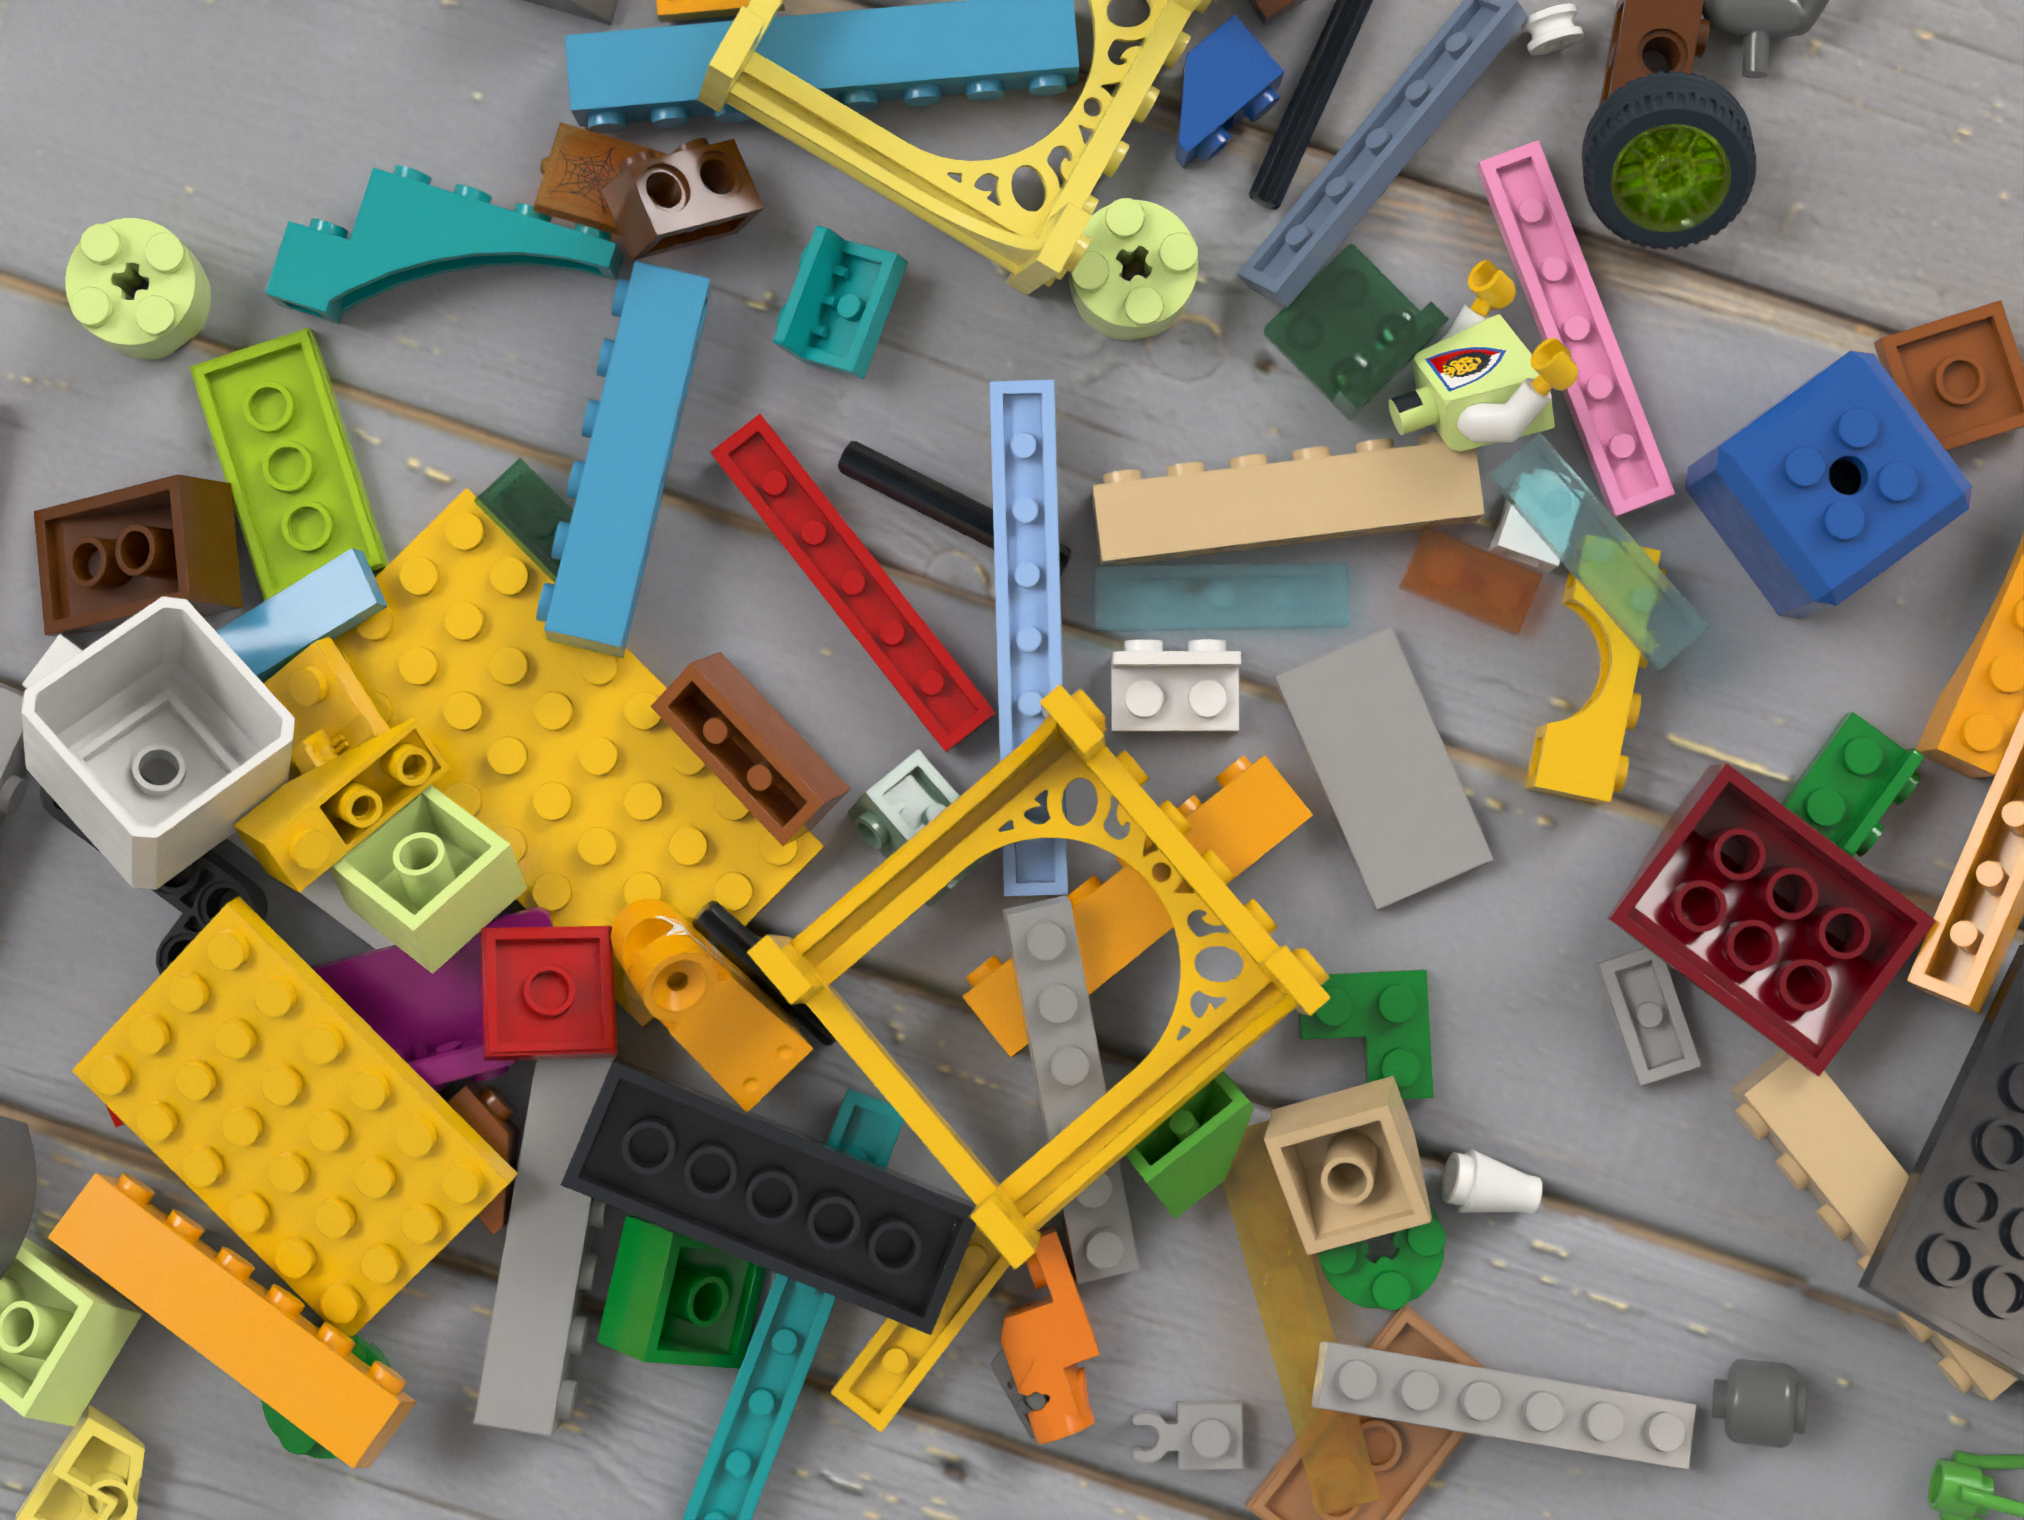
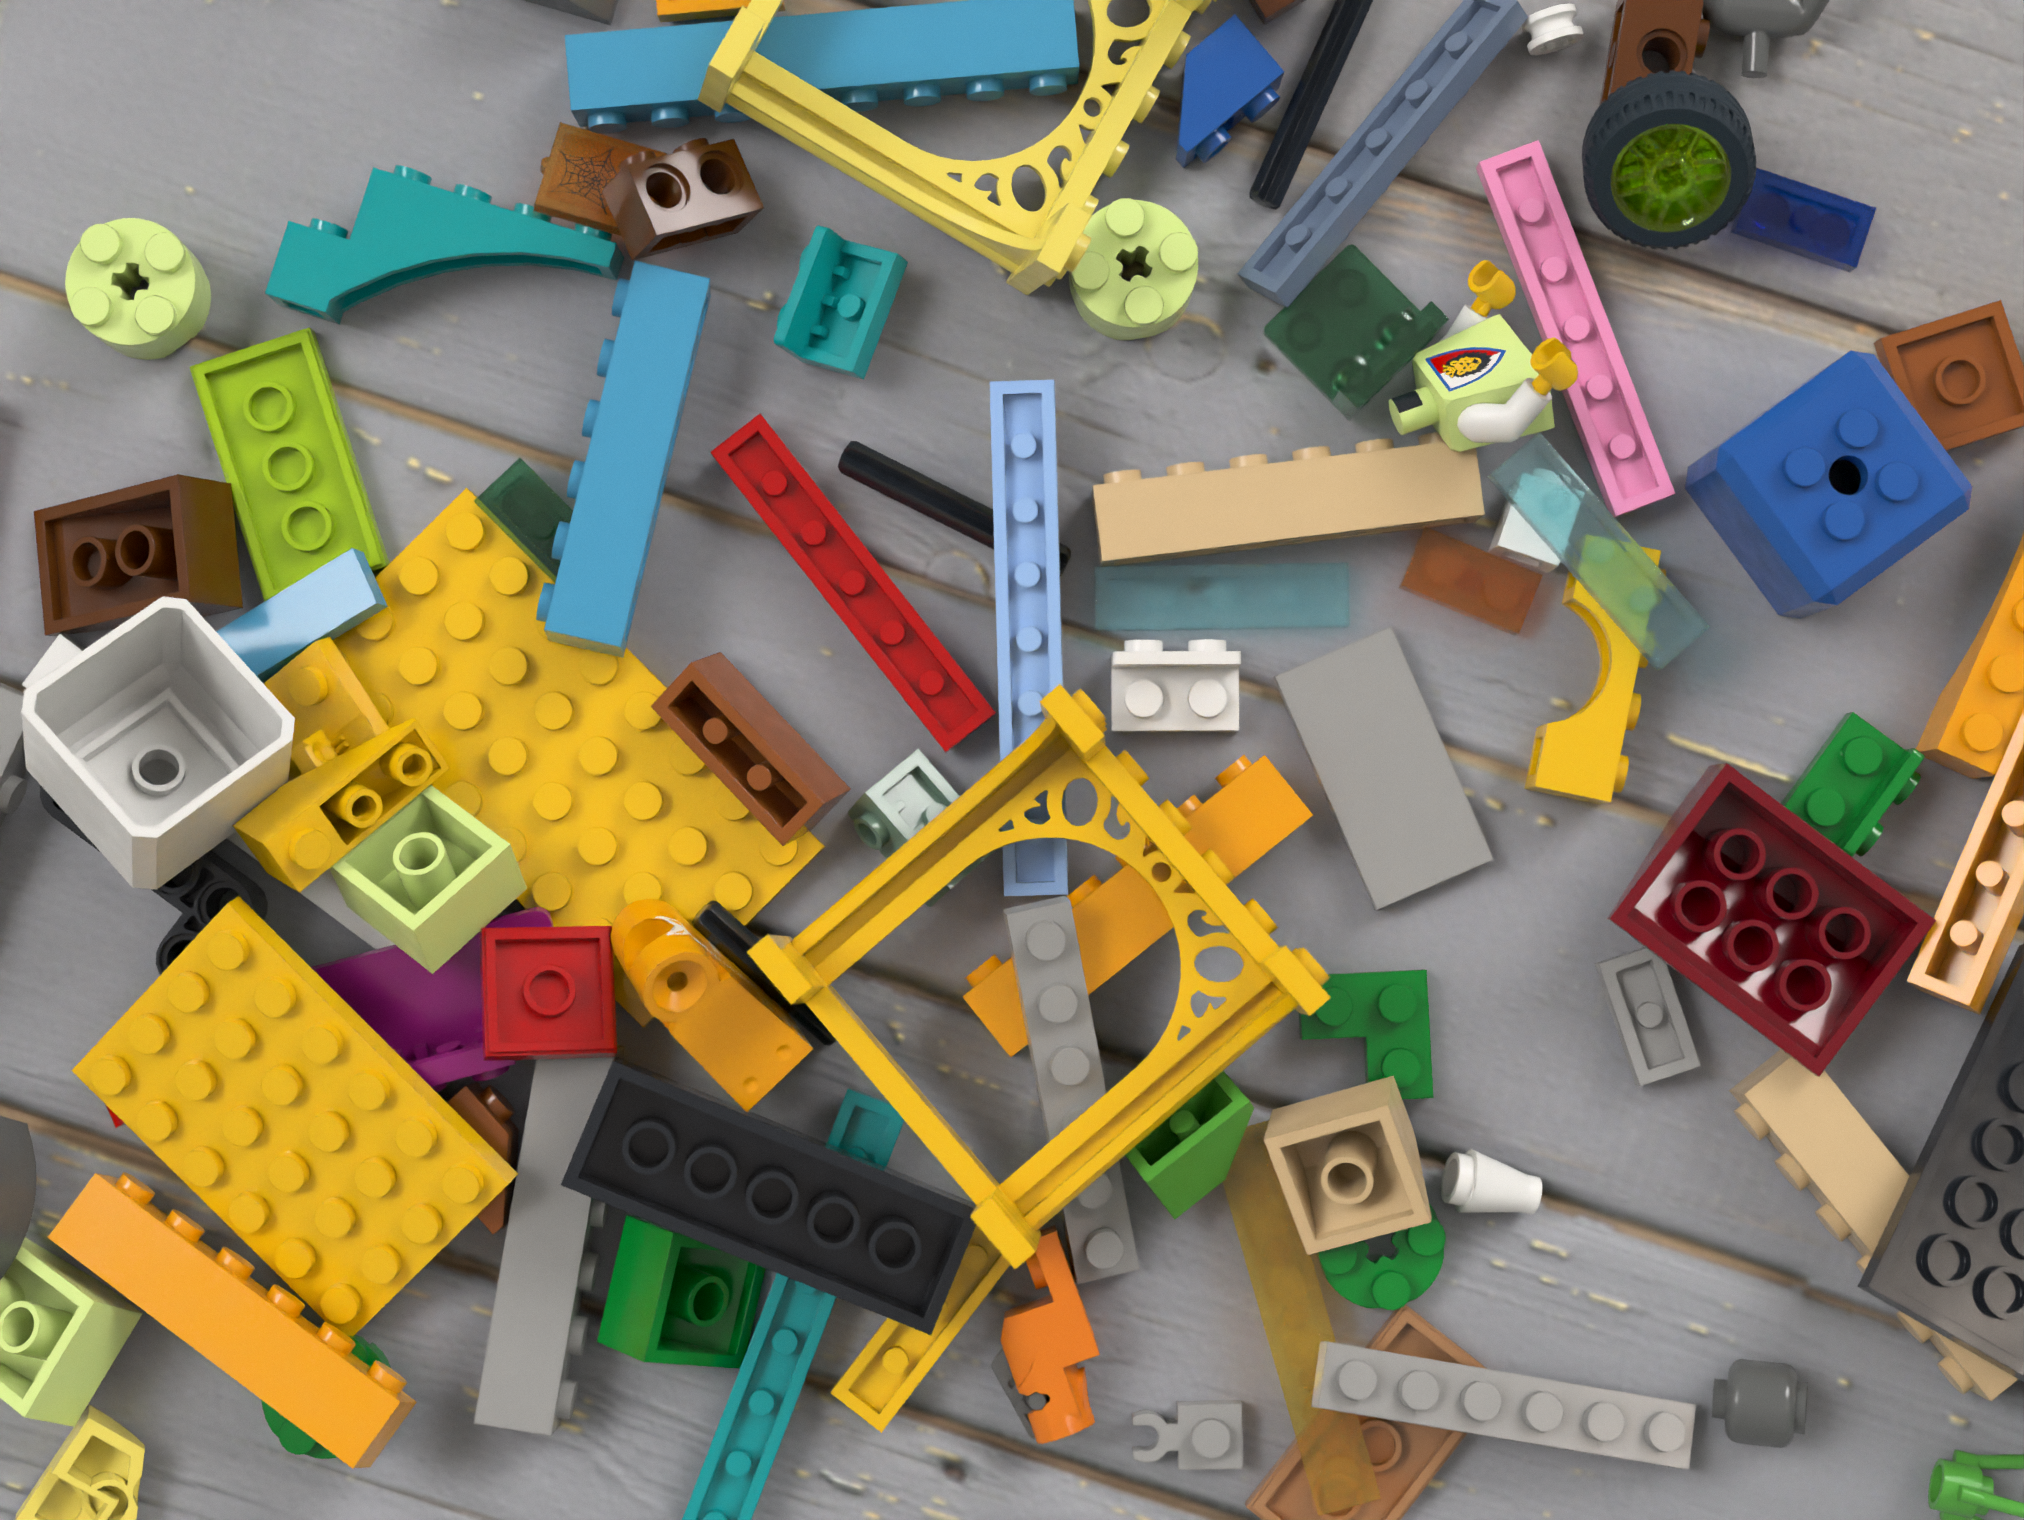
none -> clear blue plate [1731,167,1876,273]

